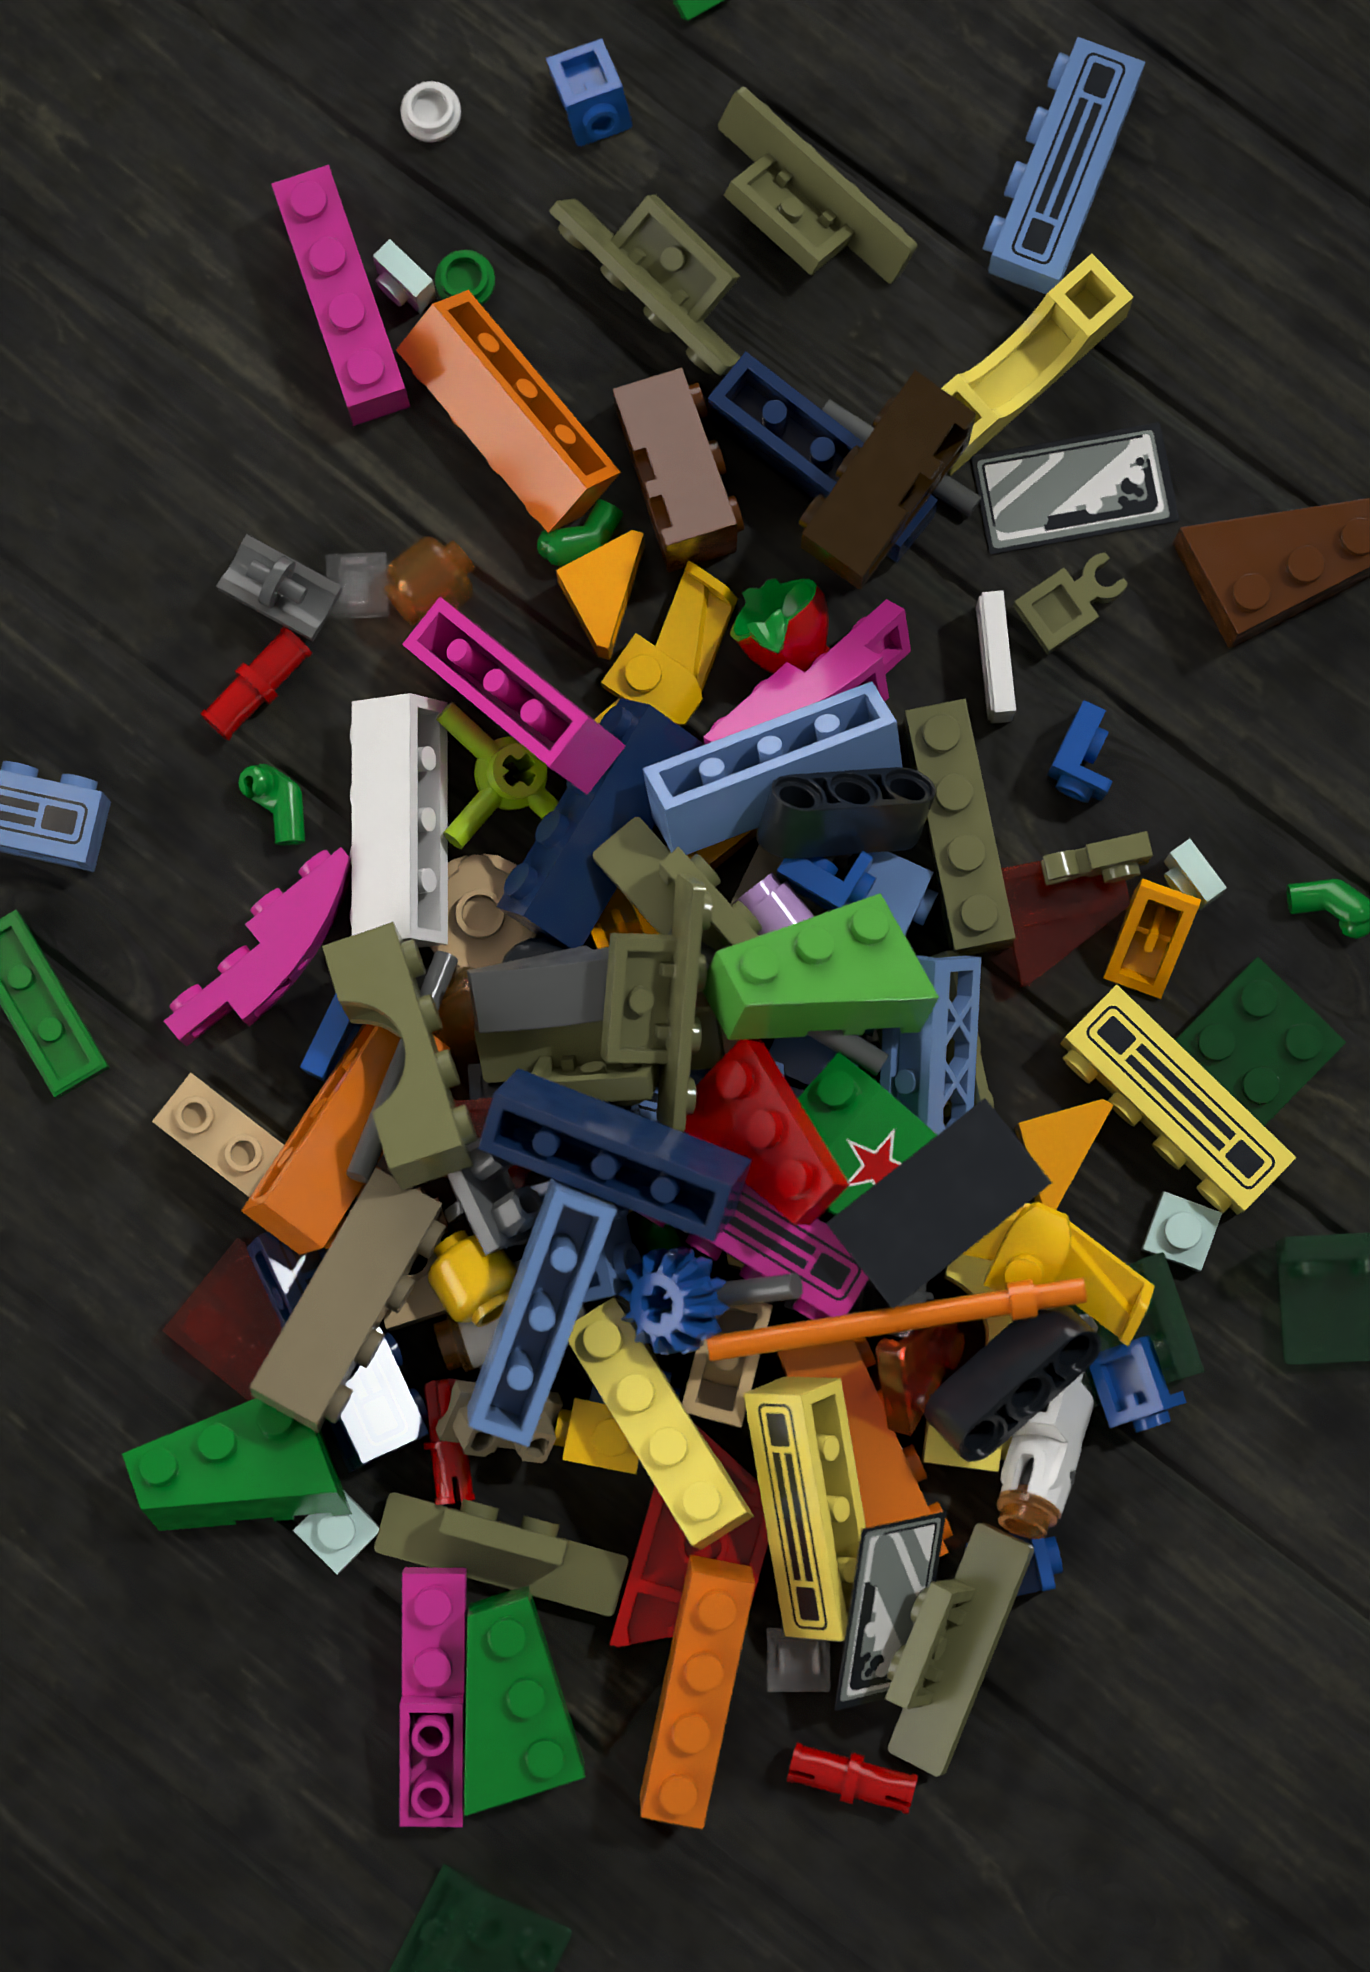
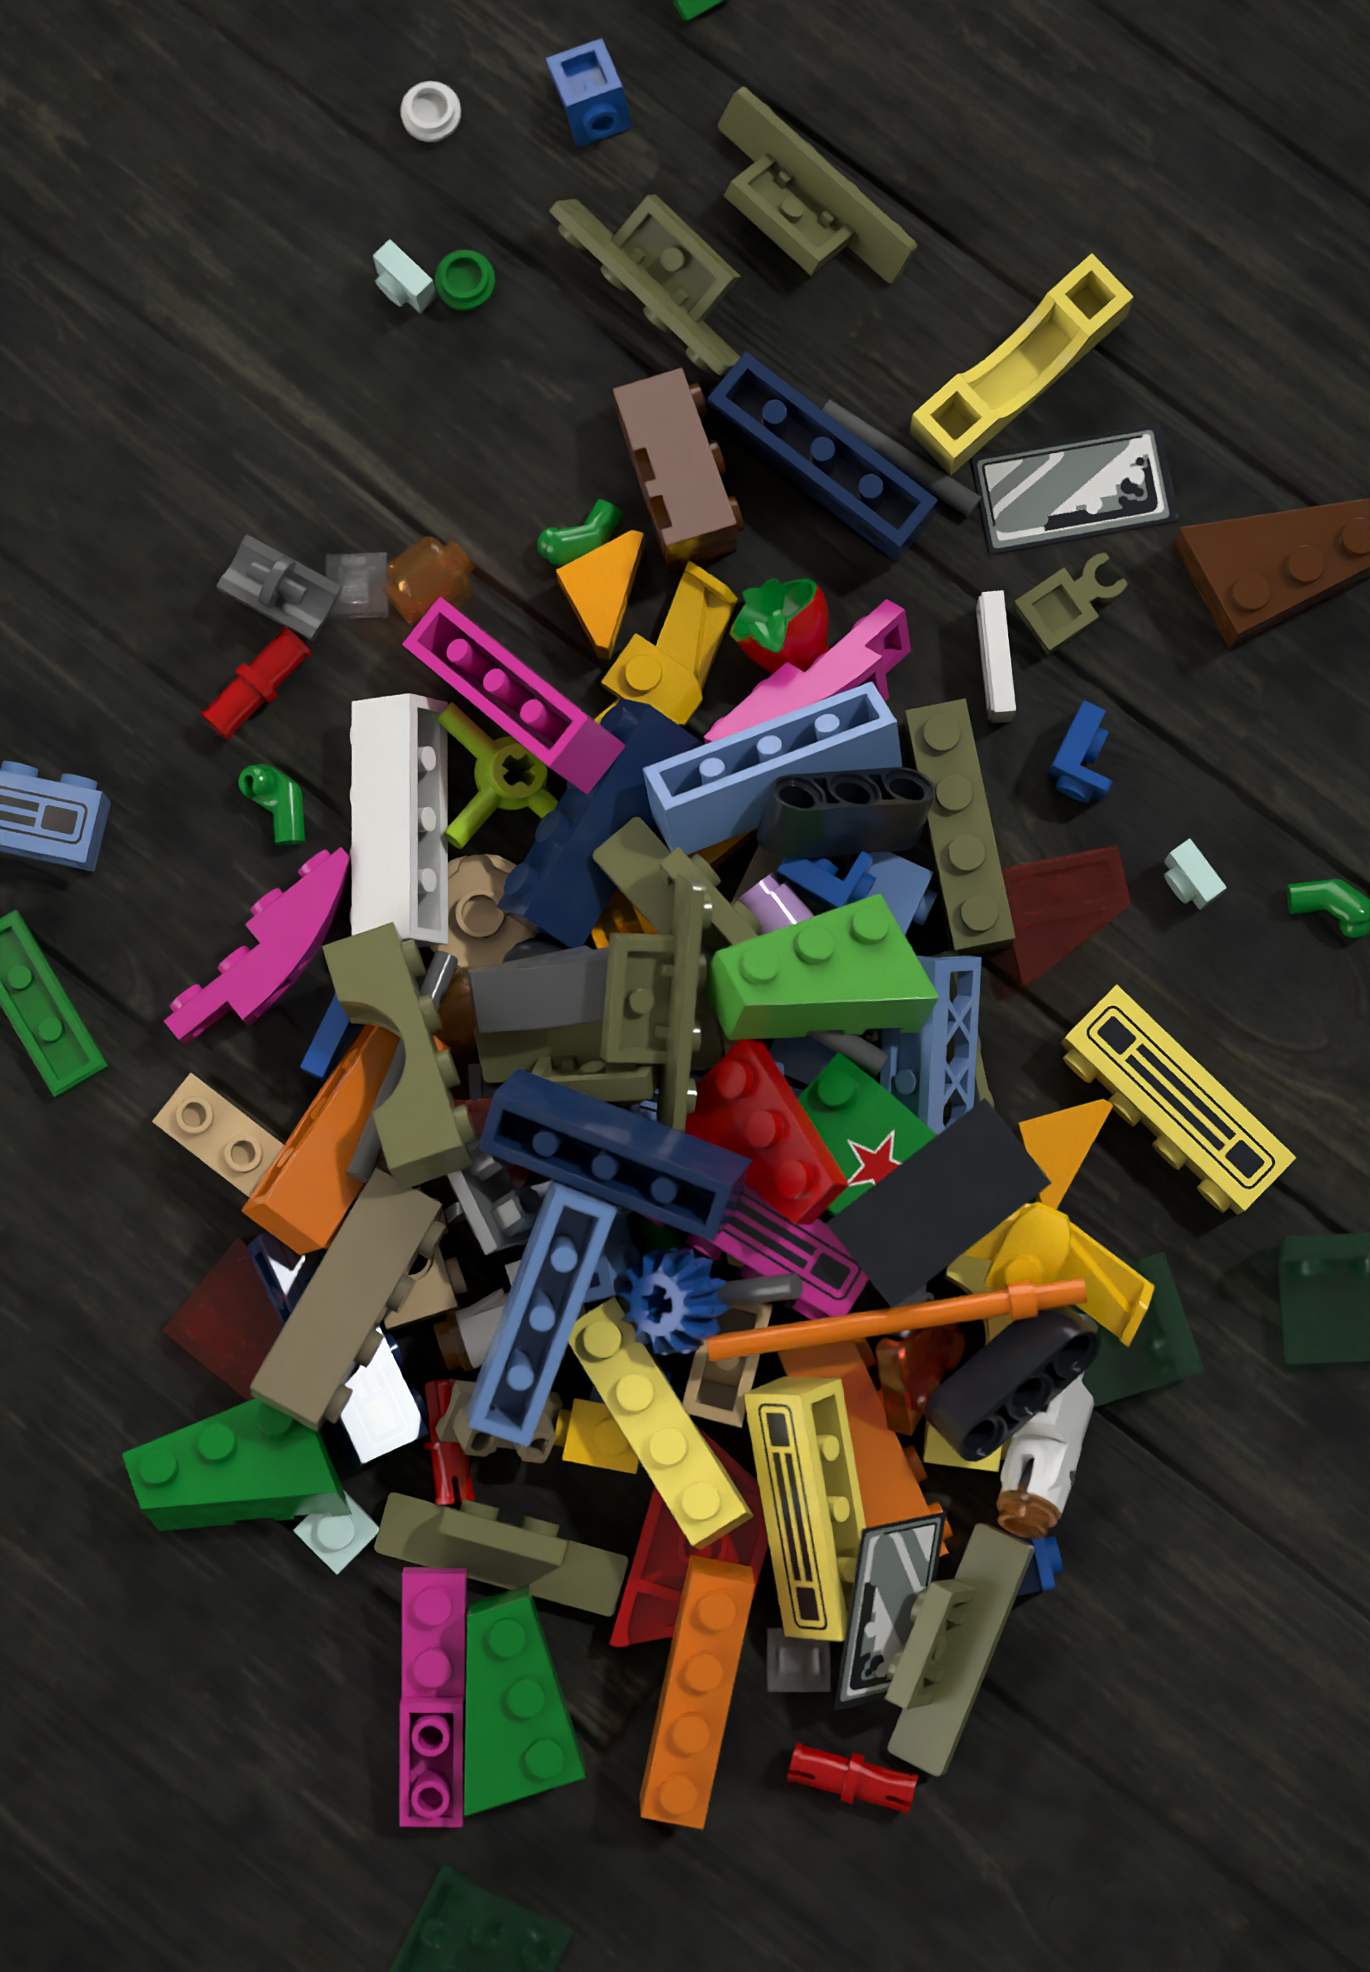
dark pink brick [271,165,411,426] -> none
orange brick [396,290,621,533] -> none
yellow head [427,1230,518,1327] -> none
dark brown wedge [799,370,976,590] -> none
medium blue brick [983,37,1145,294] -> none
olive plate [1040,831,1153,886] -> none
blue bracket [1089,1335,1187,1433] -> none
light orange slope [1103,878,1201,999] -> none
light aqua plate [1141,1191,1222,1272] -> none
dark green plate [1175,956,1346,1126] -> none

